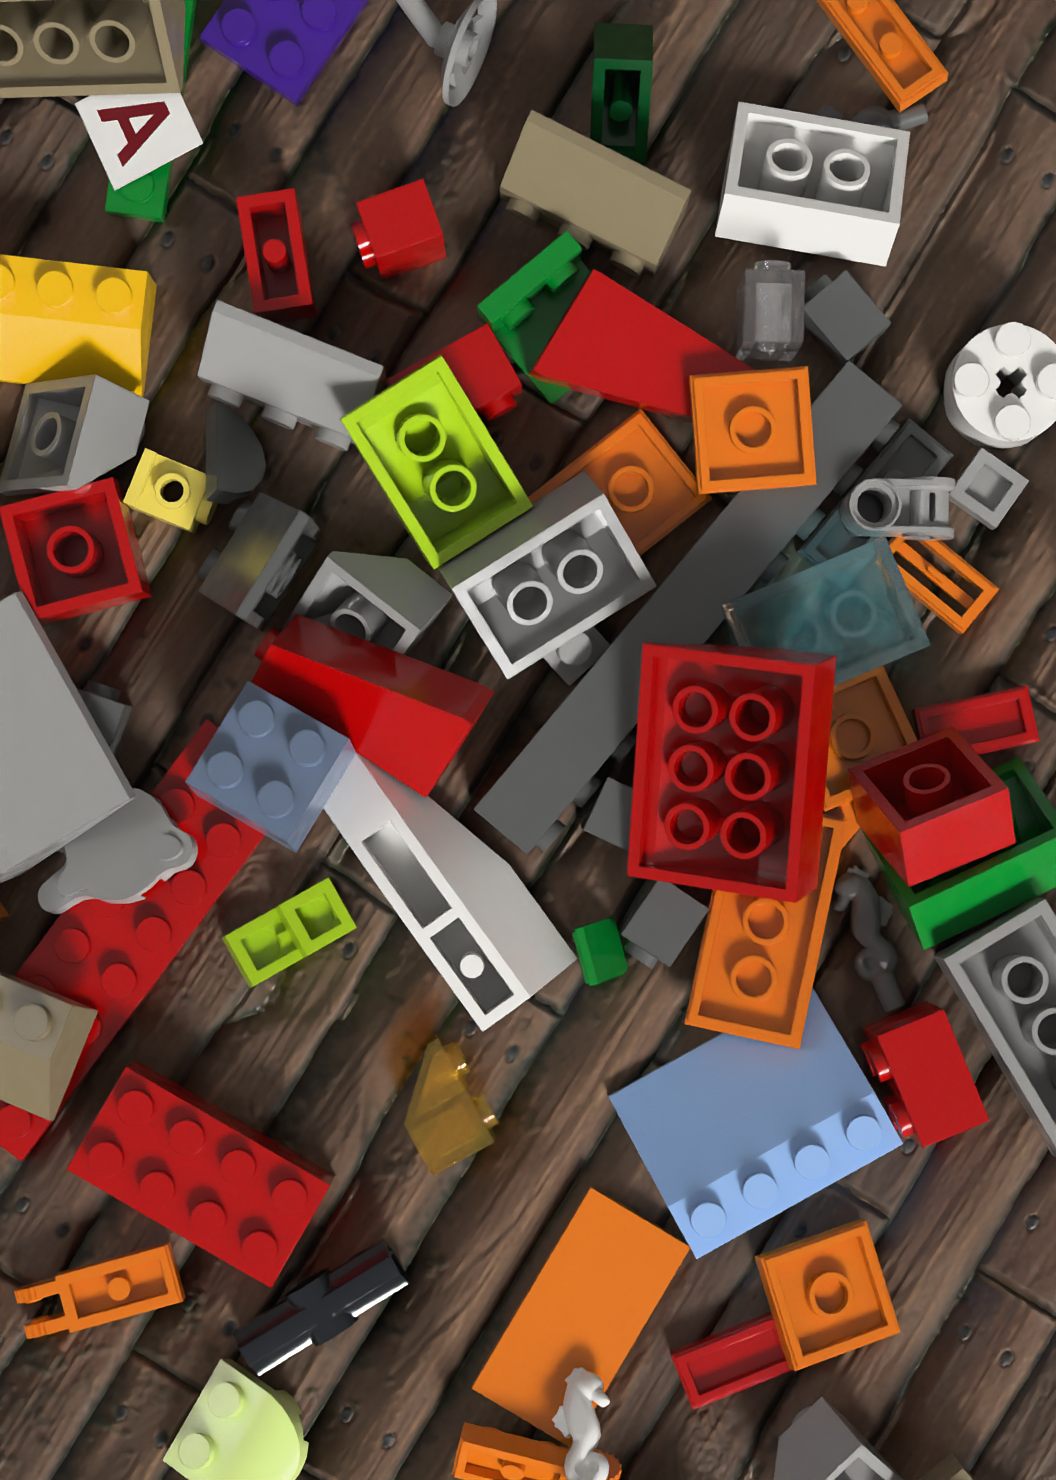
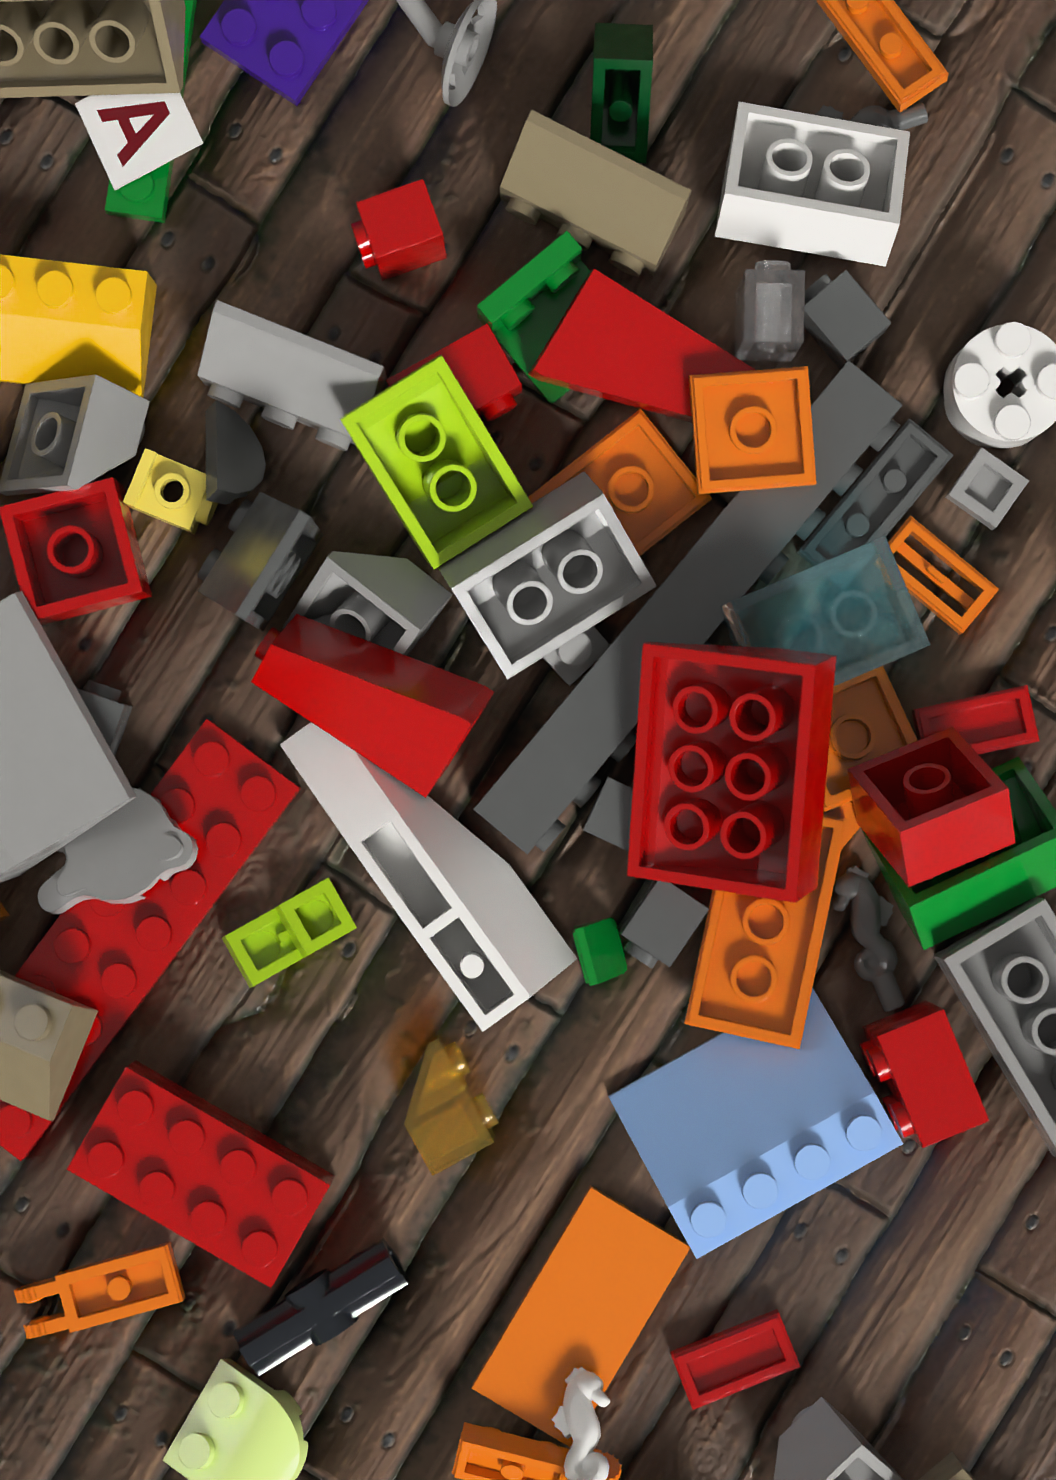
sand blue brick [185,681,356,853] -> none
red brick [236,188,318,323] -> none
orange tile [754,1219,901,1371] -> none
light grey piece [839,477,955,541] -> none

